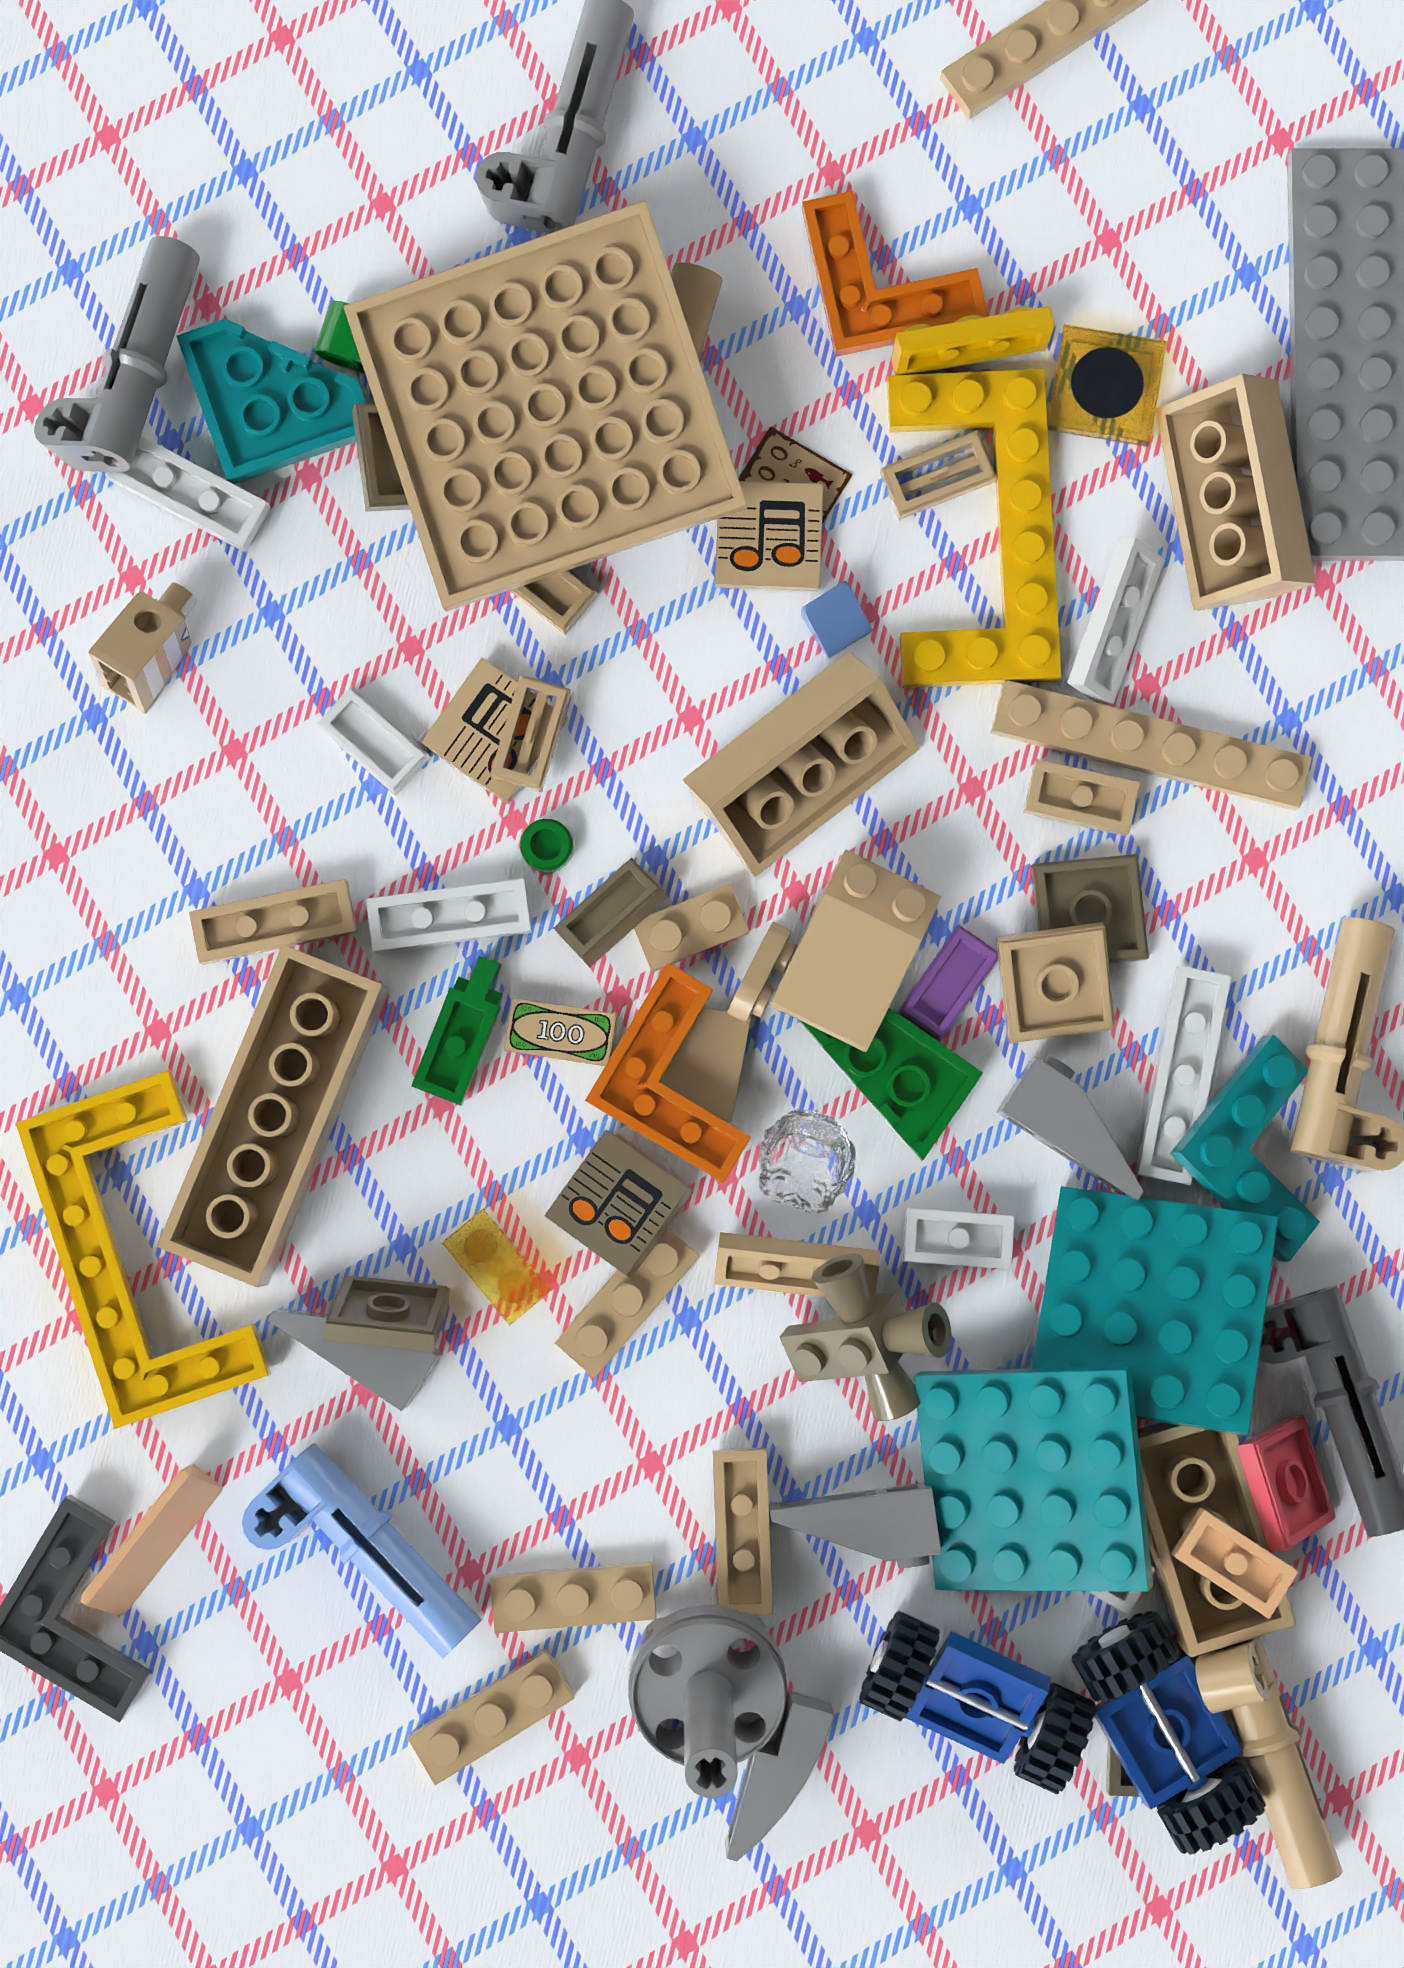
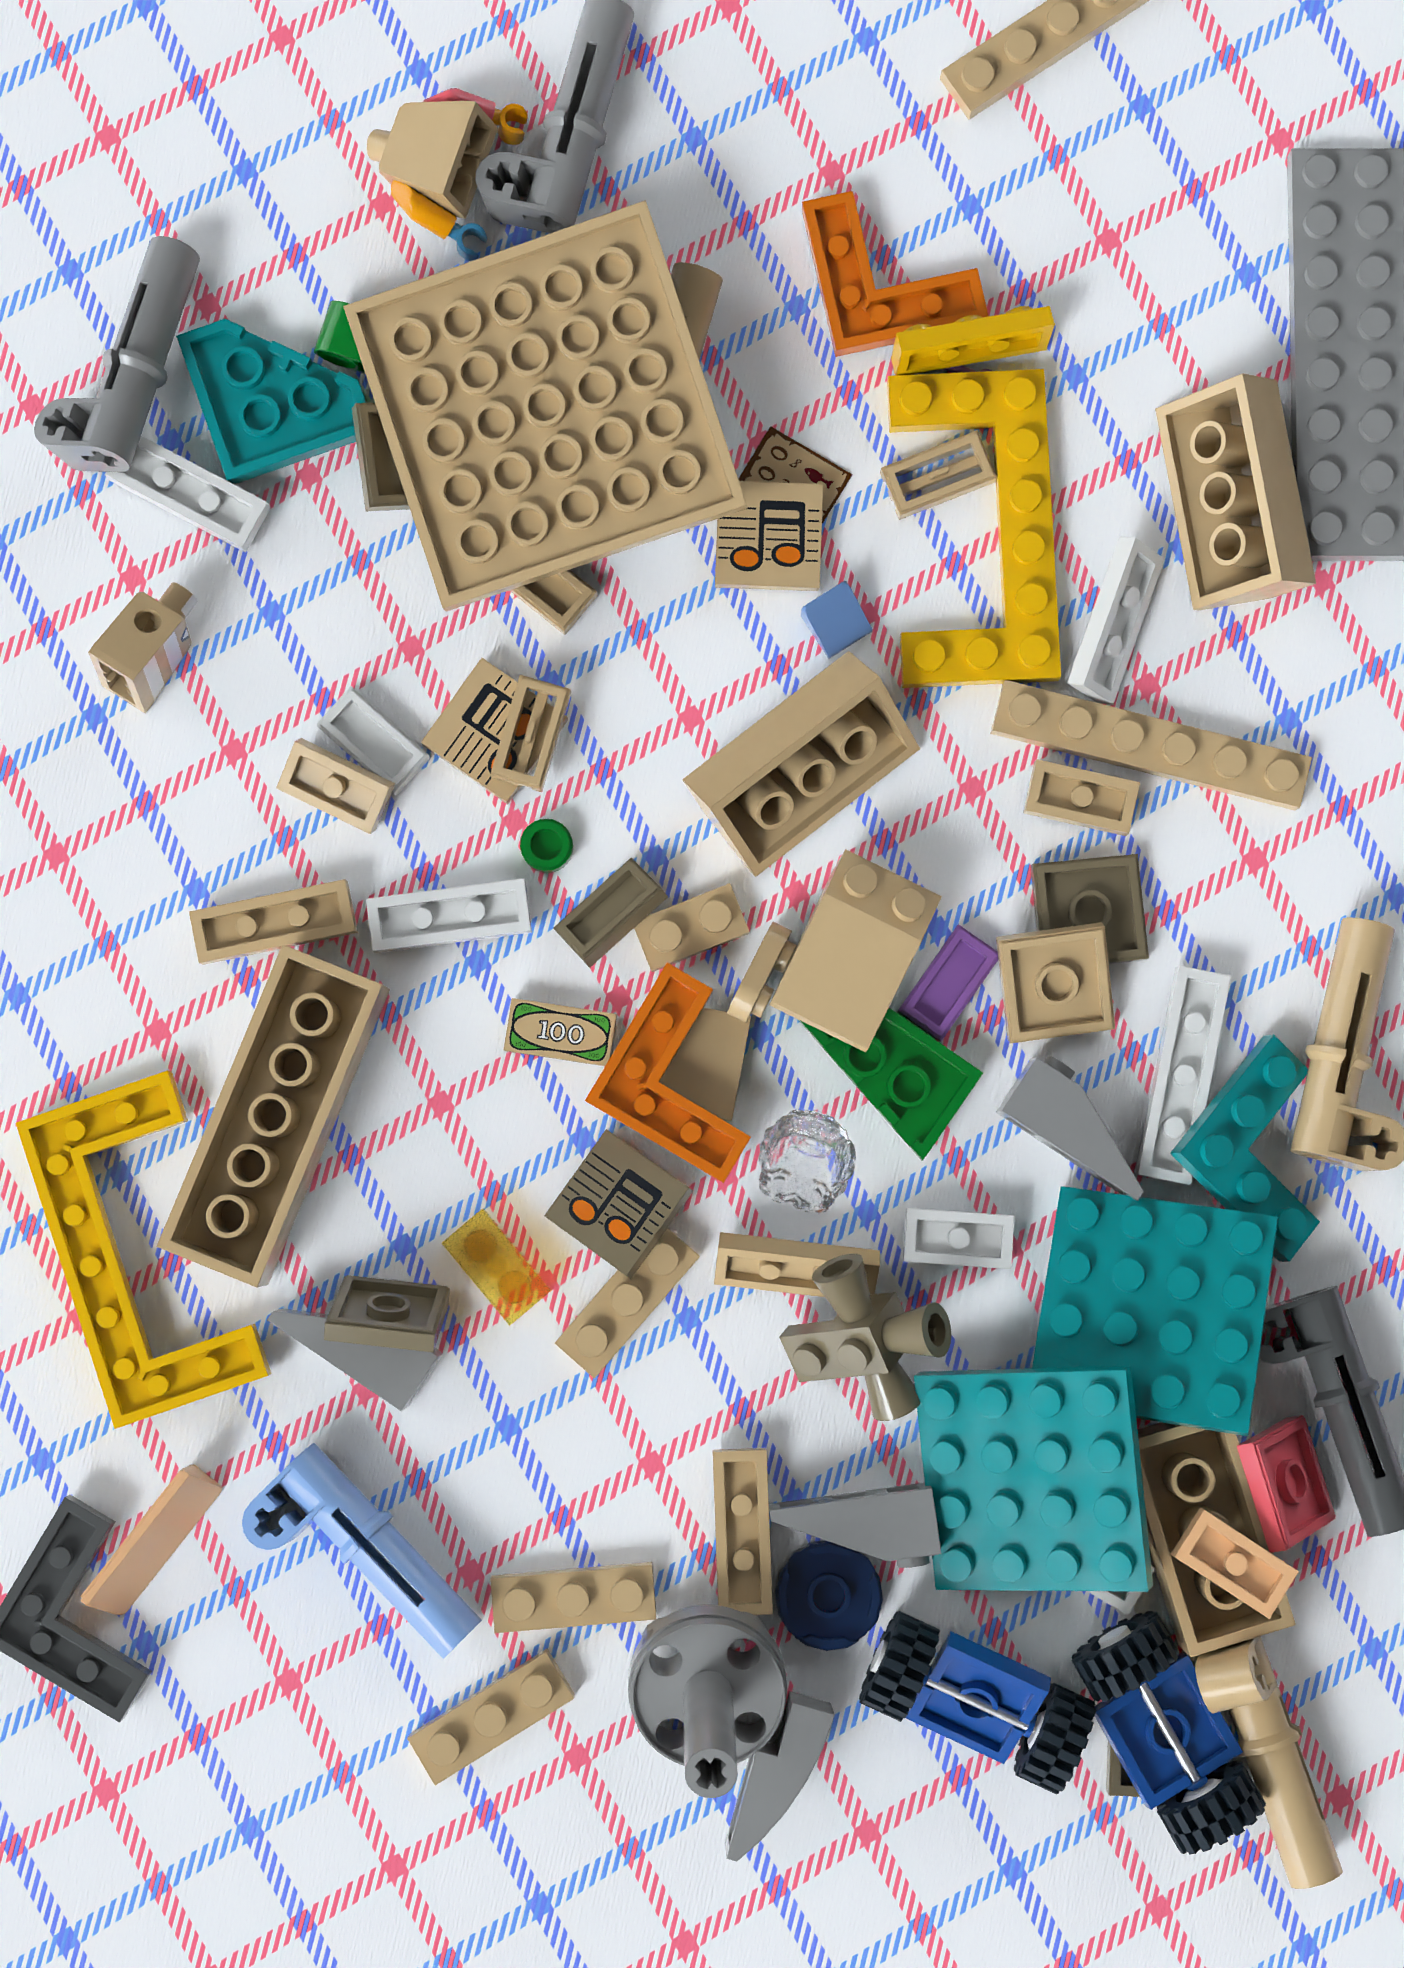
green hinge [411,955,503,1106] -> none
clear yellow tile [1047,324,1167,447] -> none
none -> tan plate [276,738,395,834]
none -> tan torso [367,88,528,261]
none -> dark blue tile [775,1540,883,1651]

